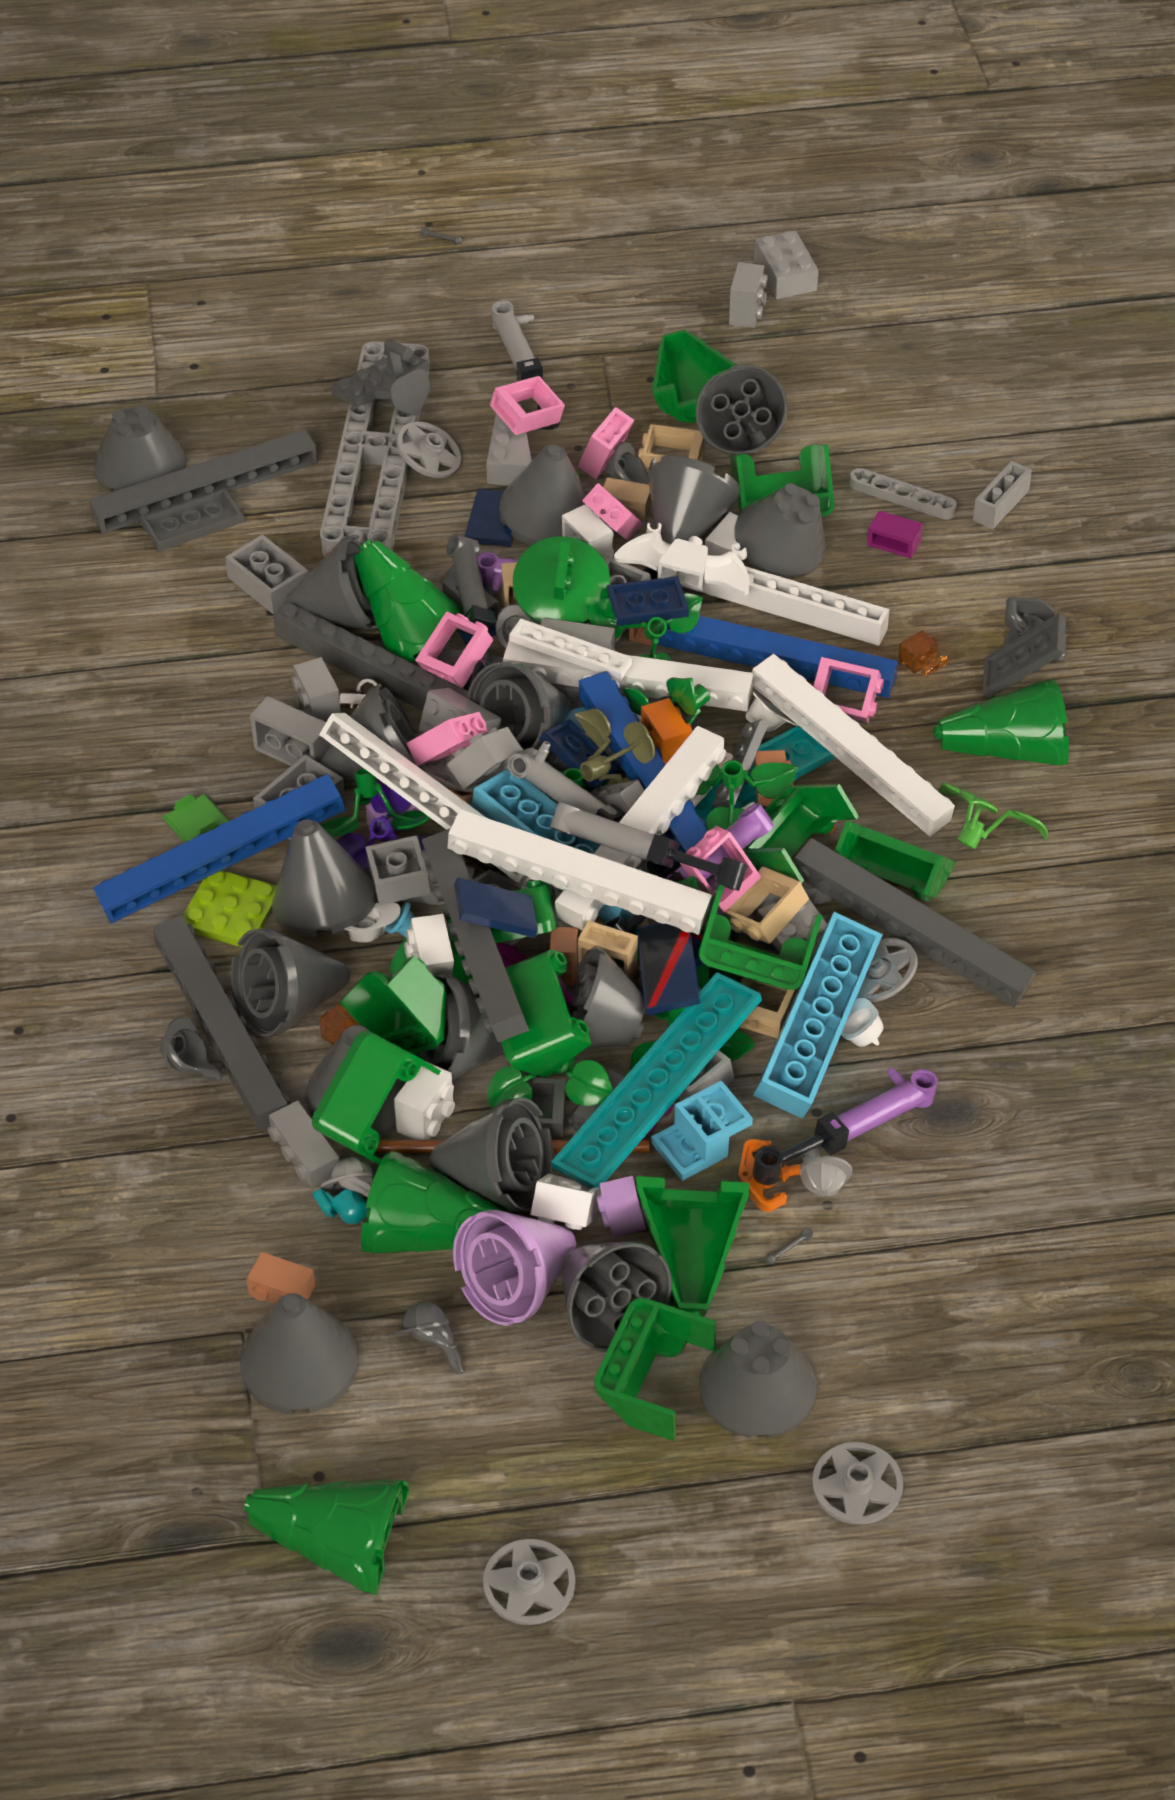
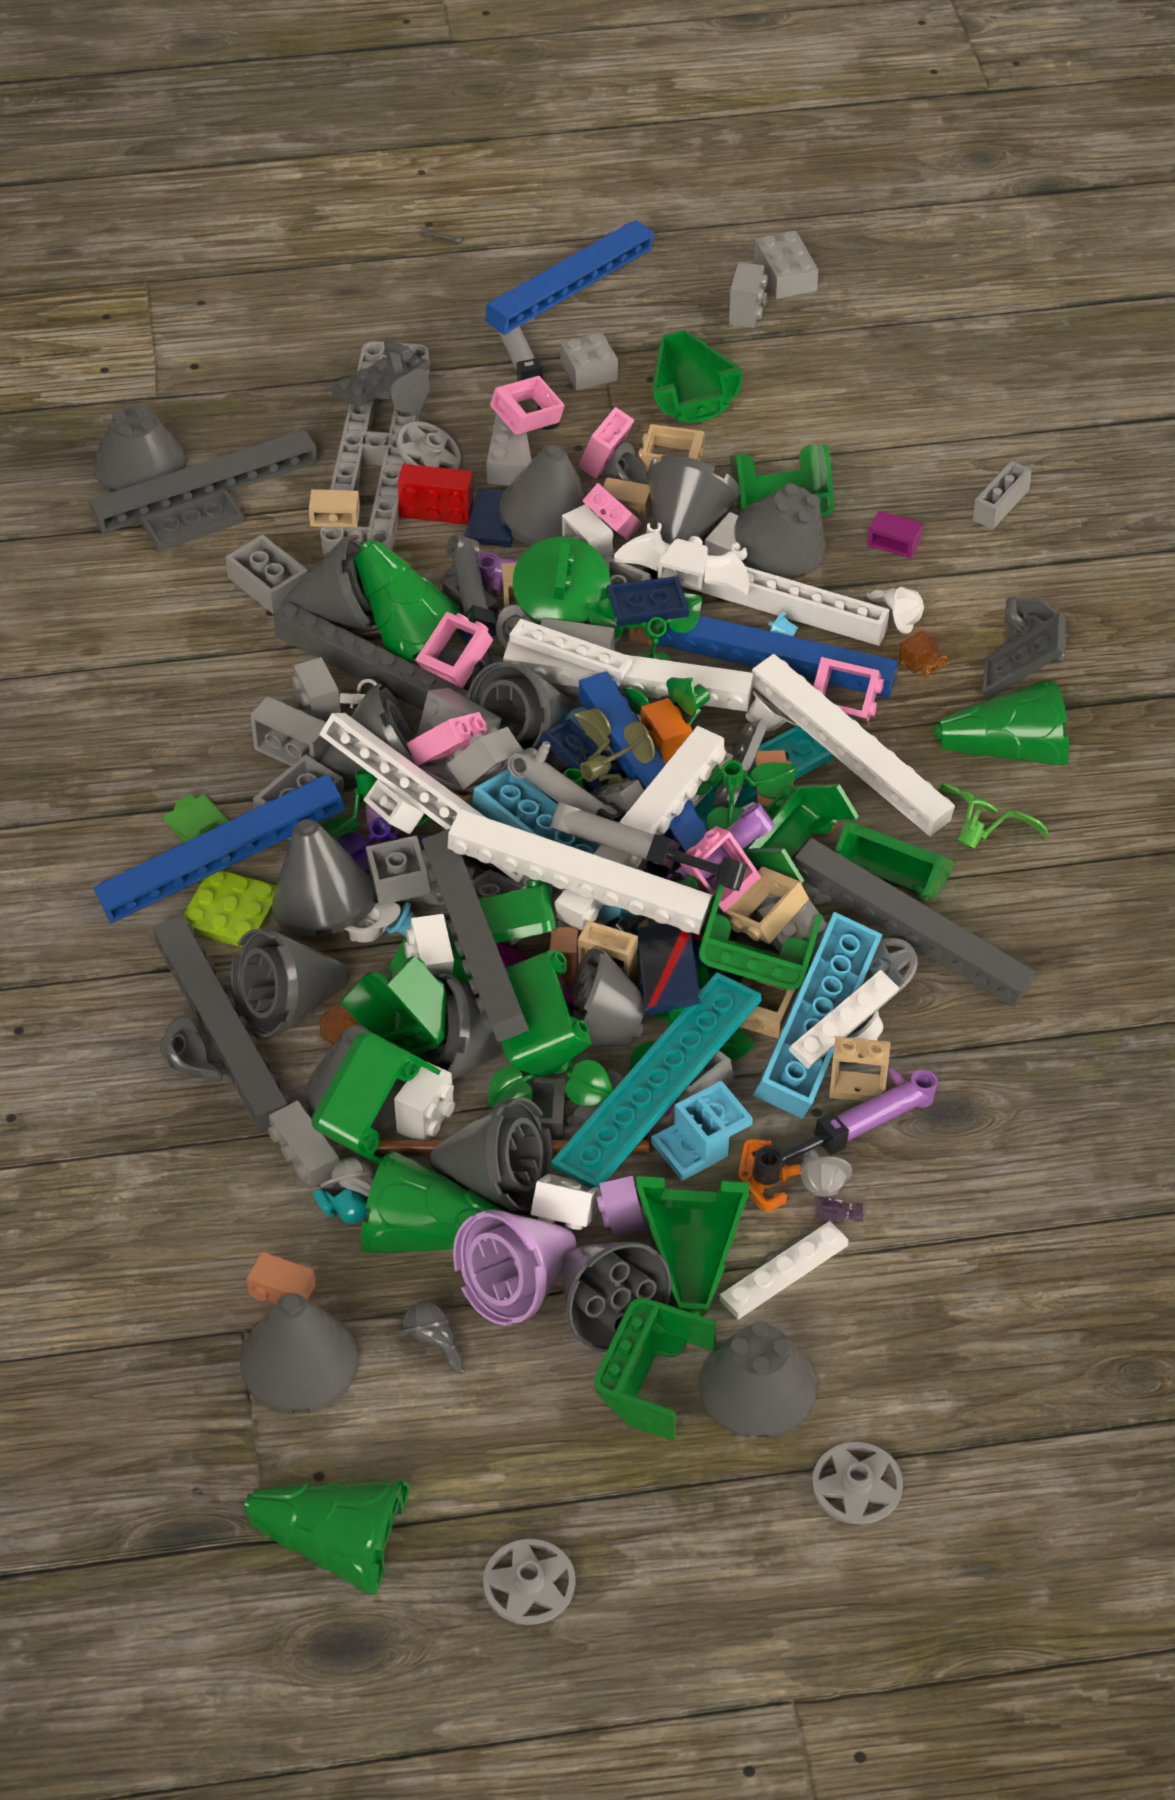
dark blue tile [454,877,538,938] -> none
dark grey cone [696,365,788,455] -> none
light grey beam [849,468,957,520] -> none
none -> tan brick [309,489,360,528]
none -> white brick [364,779,424,834]
none -> red brick [397,464,473,525]
none -> blue brick [485,219,654,335]
none -> light grey brick [560,332,618,391]
none -> white plate [720,1221,848,1320]
none -> medium azure piece [768,611,798,637]
none -> white plate [789,970,900,1069]
none -> plate [813,1196,864,1222]
none -> tan window [829,1036,891,1102]
none -> white piece [866,587,924,634]

